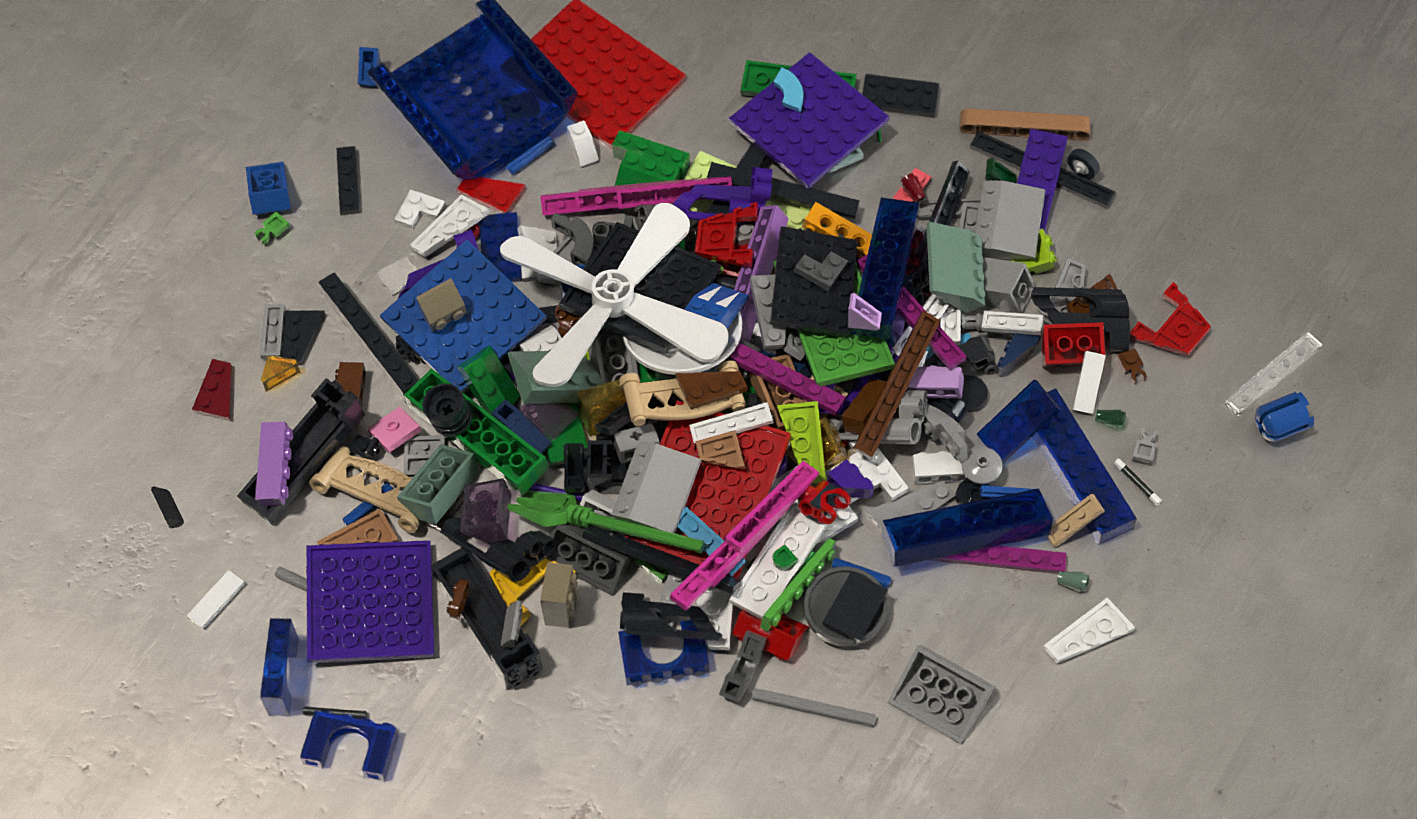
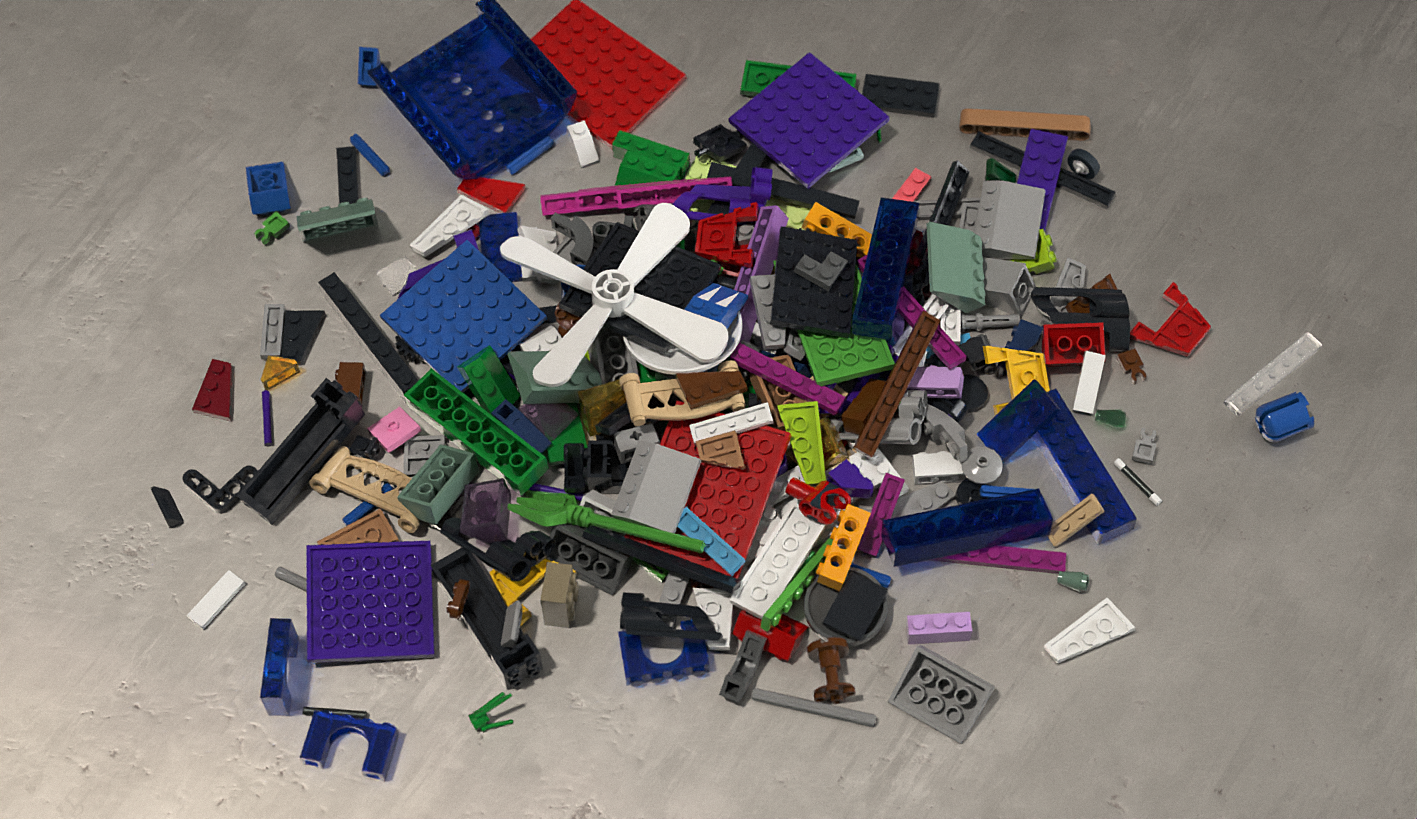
medium lavender brick [255,422,293,506] -> none
white plate [394,189,446,229] -> none
dark tan slope [416,278,467,332] -> none
black wheel [422,383,473,436] -> none
dark pink slope [670,461,819,611] -> none
green tile [772,544,798,570] -> none
medium azure tile [774,68,803,112] -> none
lavender slope [848,293,882,330] -> none
dark red cone [900,173,926,203] -> none
white tile [981,311,1044,335] -> none
none -> black beam [182,465,258,514]
none -> dark purple bar [262,390,272,447]
none -> sand green slope [296,198,378,242]
none -> blue axle [350,134,390,176]
none -> green plant [468,692,513,732]
none -> black plate [693,124,747,163]
none -> reddish brown piece [807,637,856,704]
none -> light orange brick [816,504,871,591]
none -> magenta plate [857,473,905,557]
none -> lavender brick [906,612,972,645]
none -> yellow wing [982,346,1050,423]

